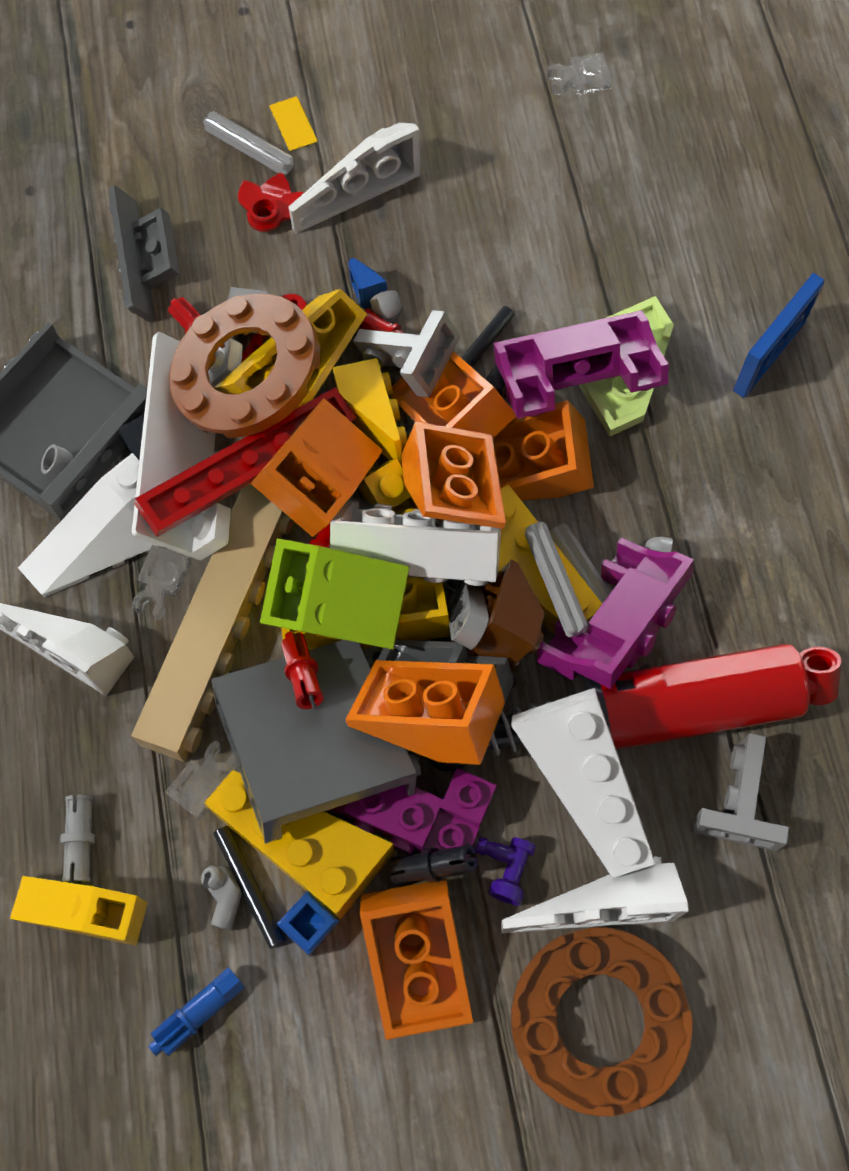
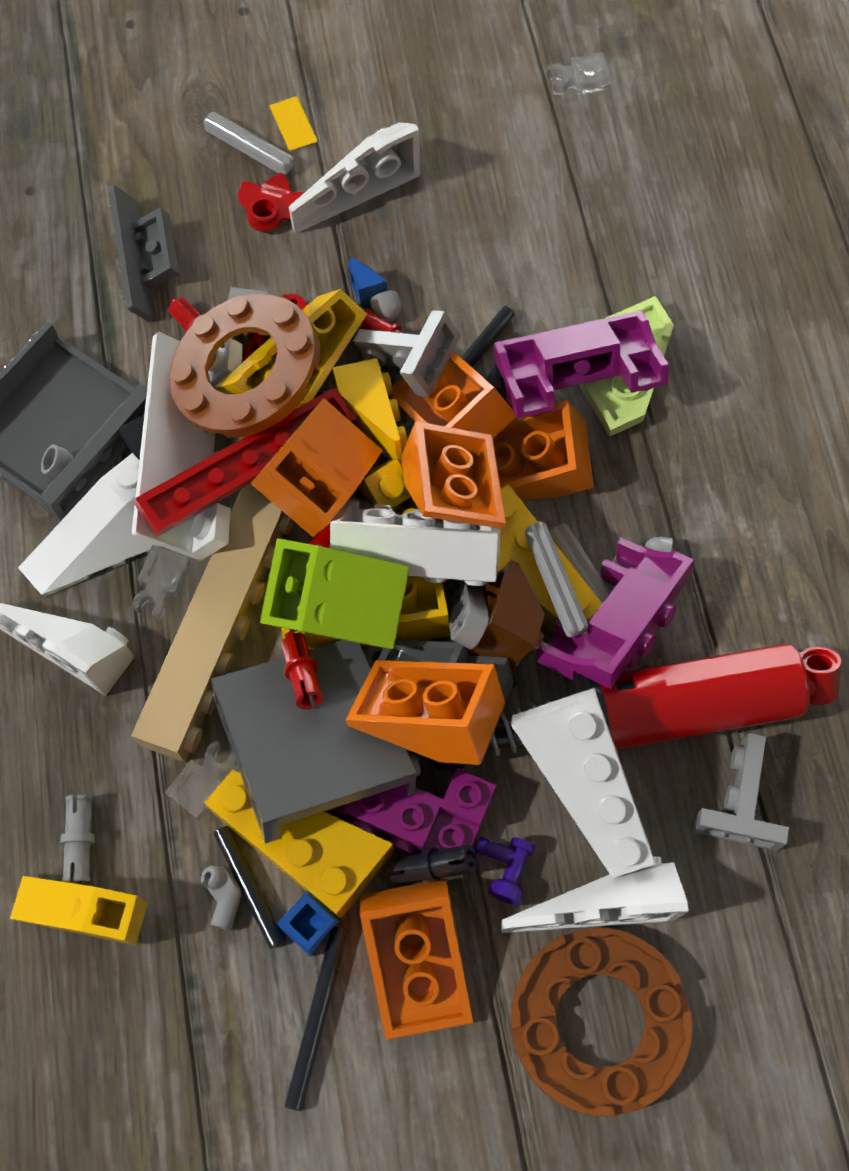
blue piece [148,967,245,1056] -> none
blue tile [733,273,825,398] -> none
none -> black bar [284,926,349,1112]

